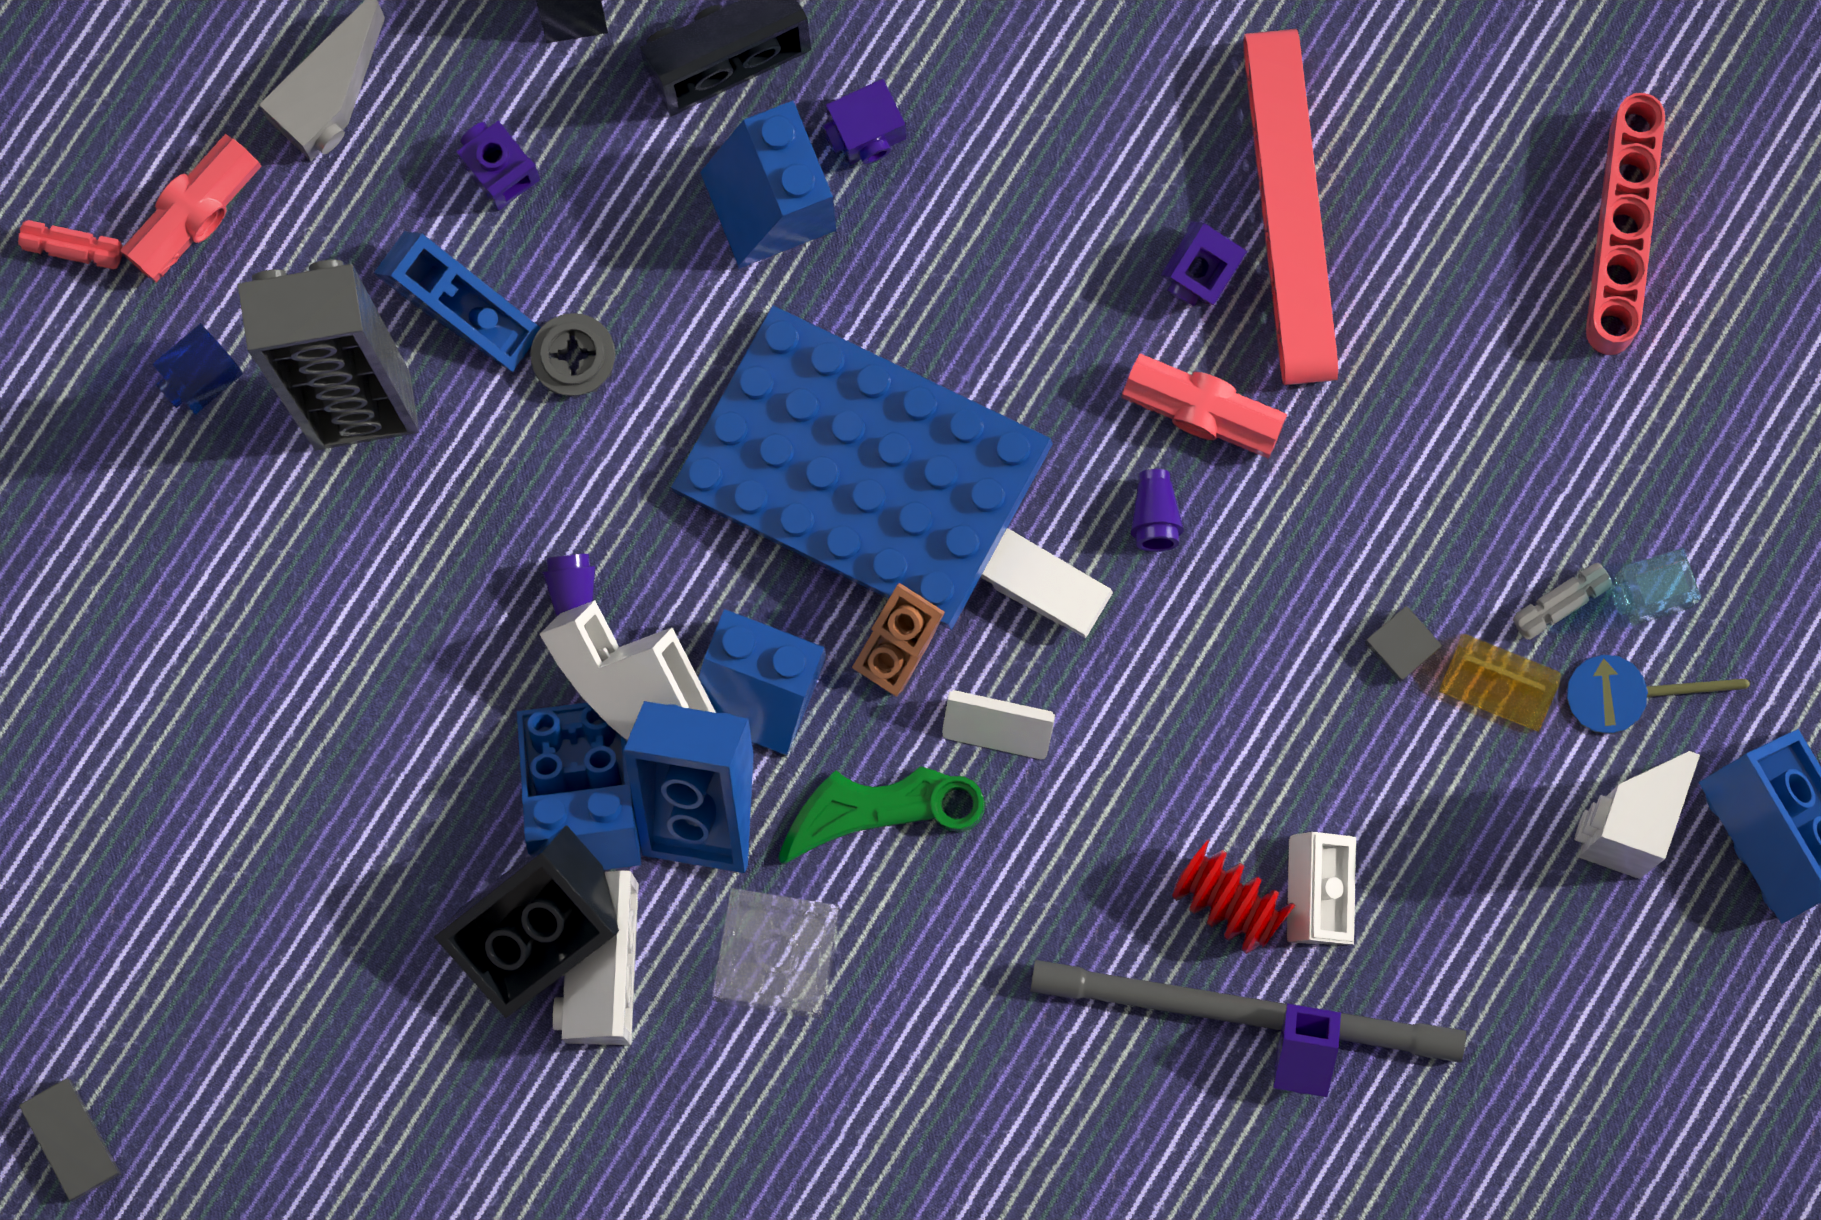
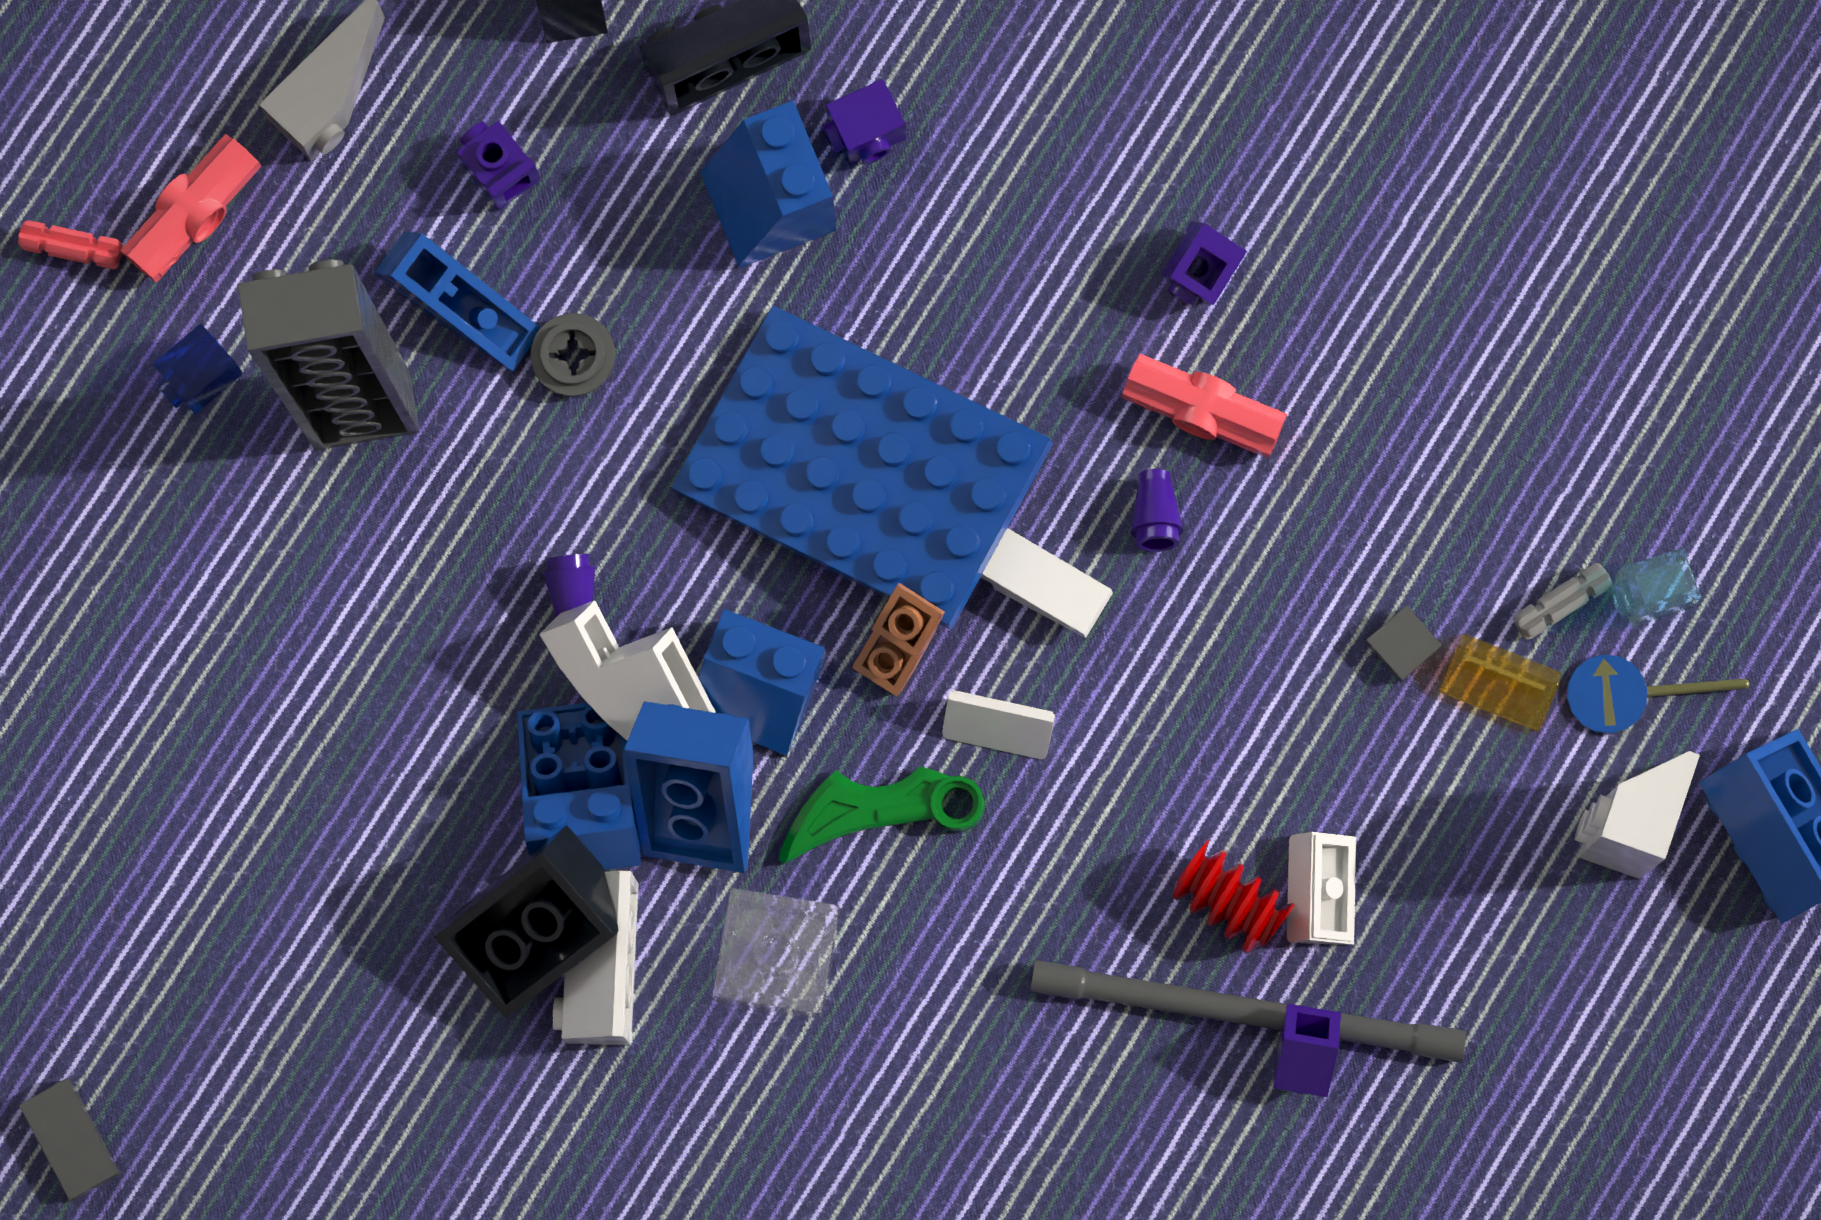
coral beam [1243,29,1338,385] -> none
coral beam [1586,93,1665,355] -> none

